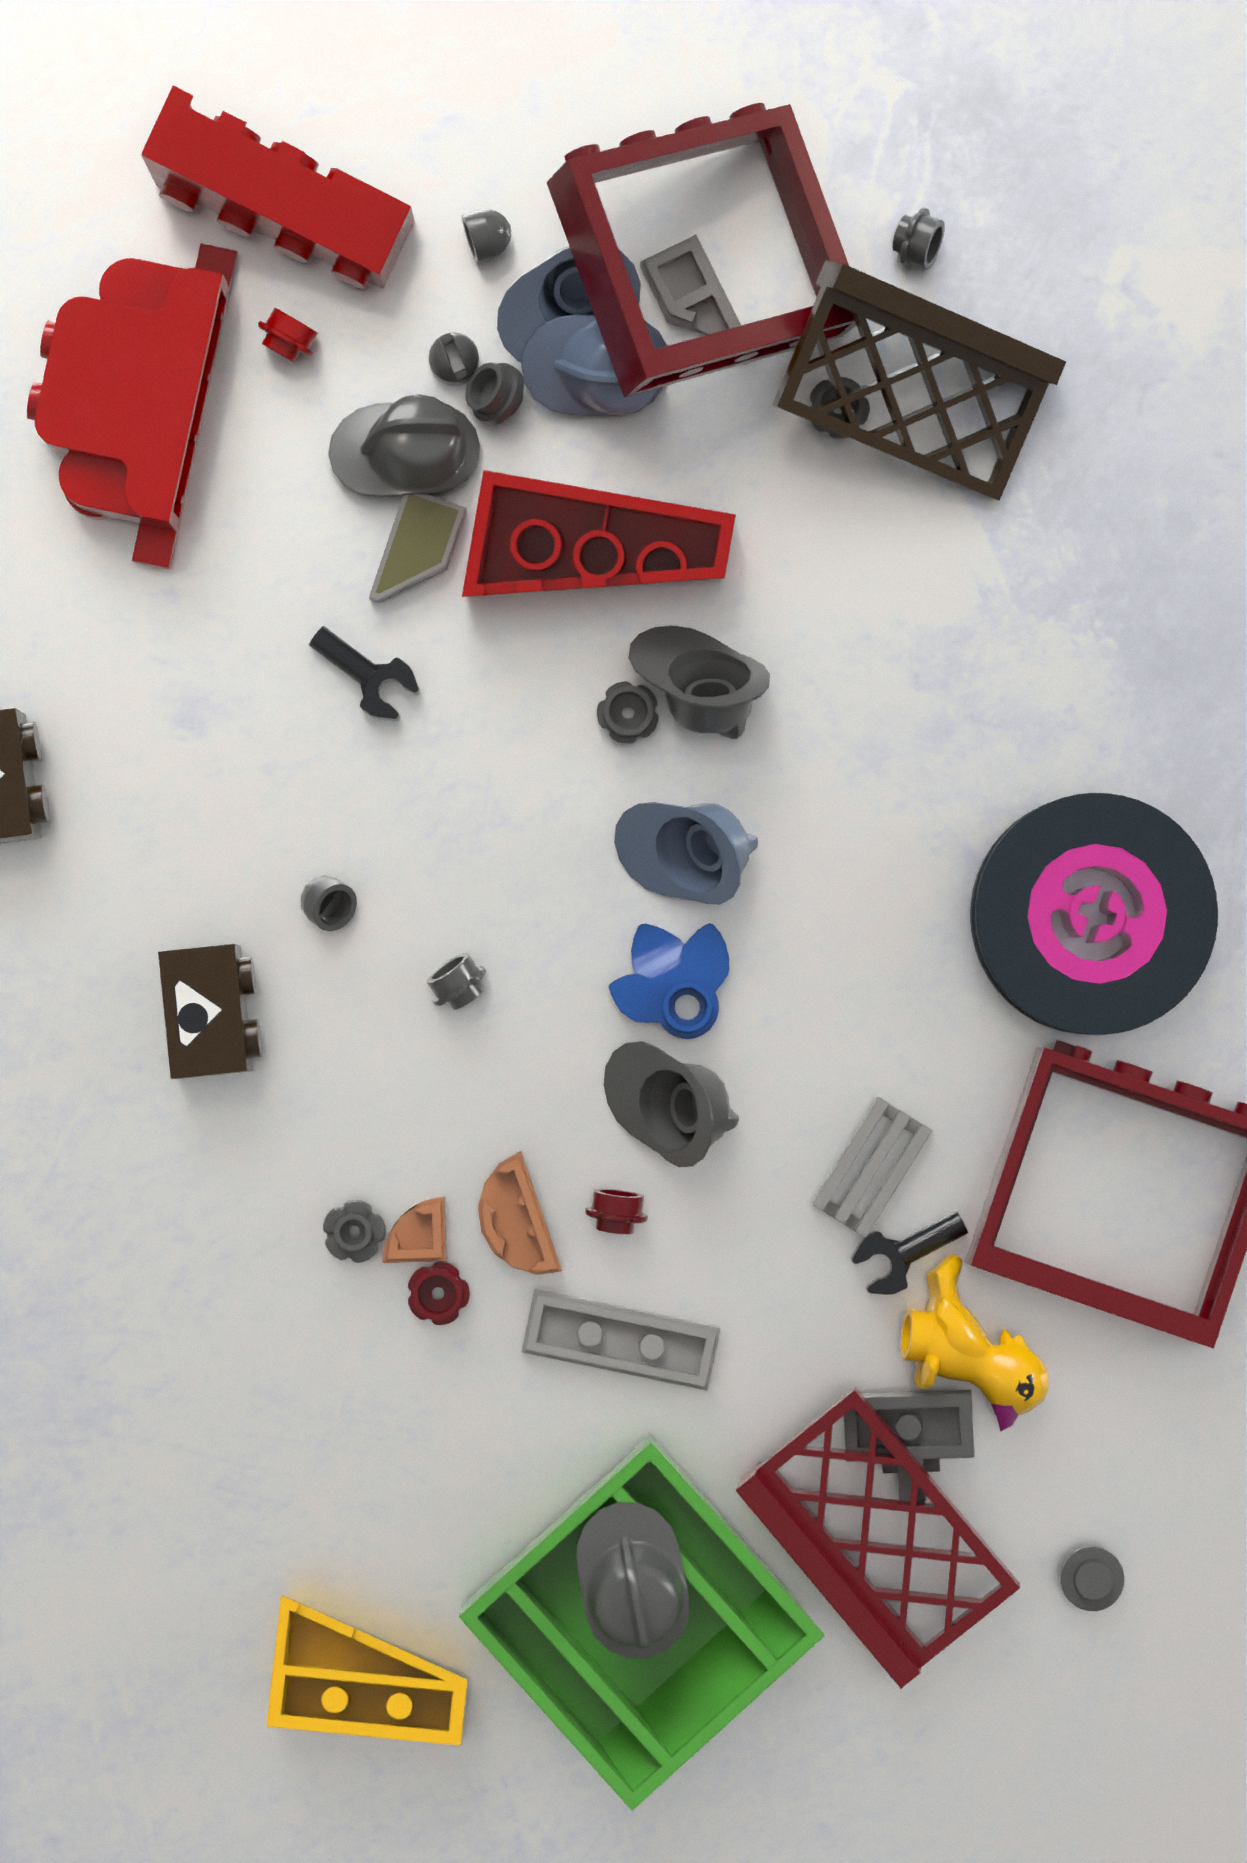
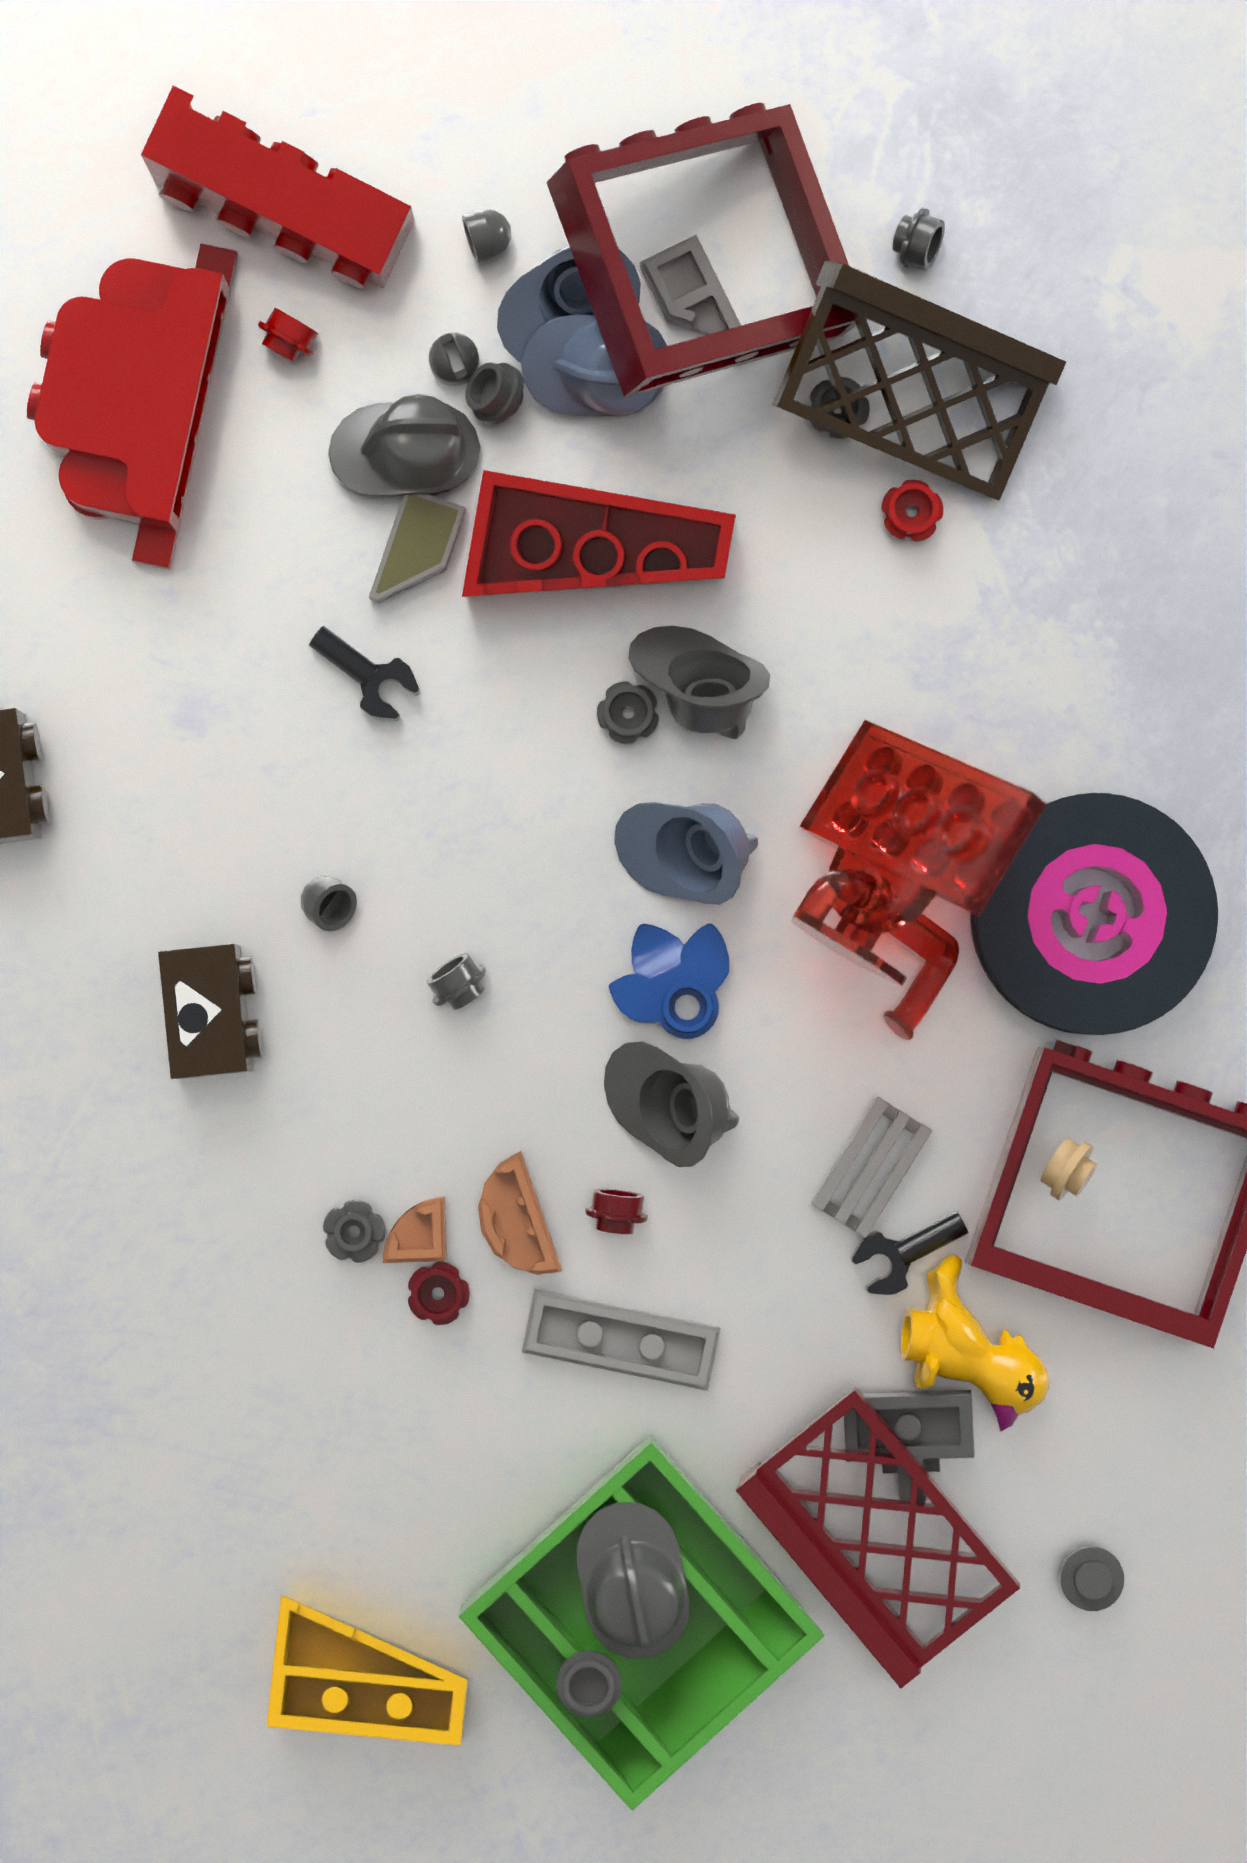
none -> dark grey plate [556,1650,621,1717]
none -> clear red plate [791,720,1047,1040]
none -> red plate [881,480,943,542]
none -> tan plate [1040,1138,1097,1201]

